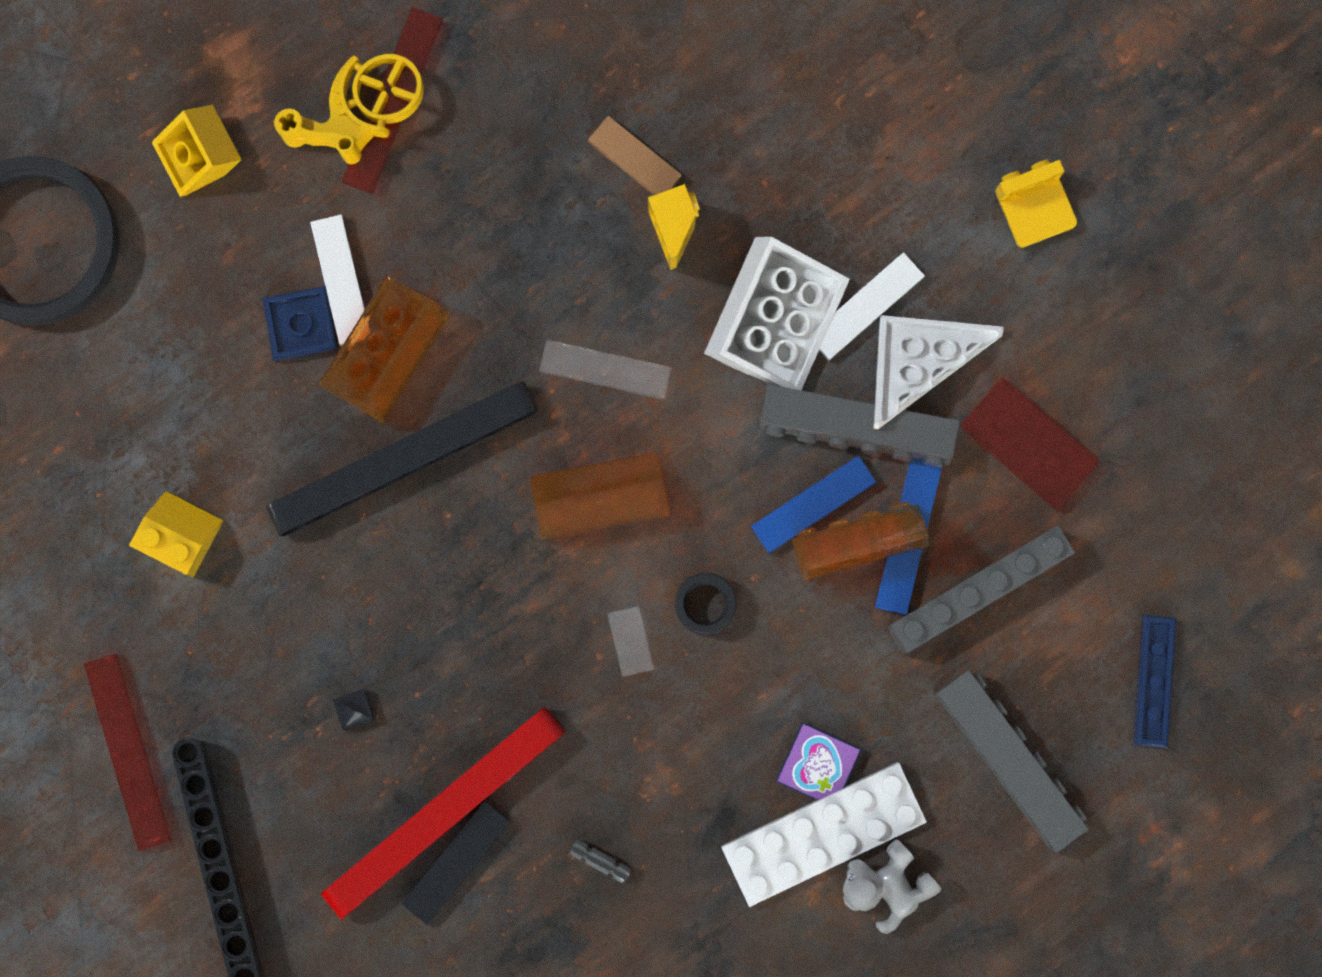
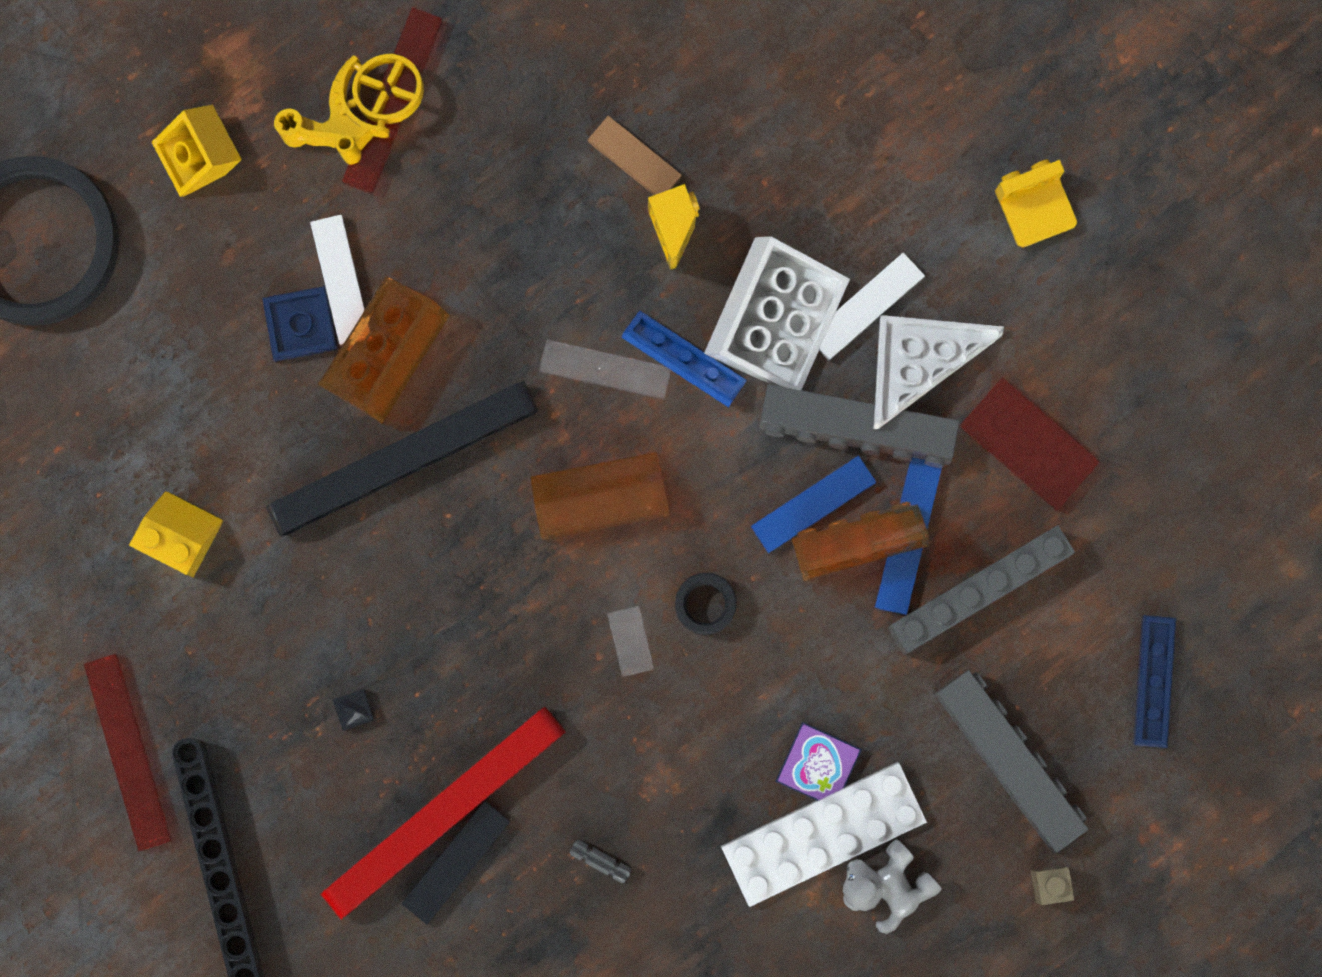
none -> blue tile [621,311,747,408]
none -> dark tan brick [1031,866,1074,905]

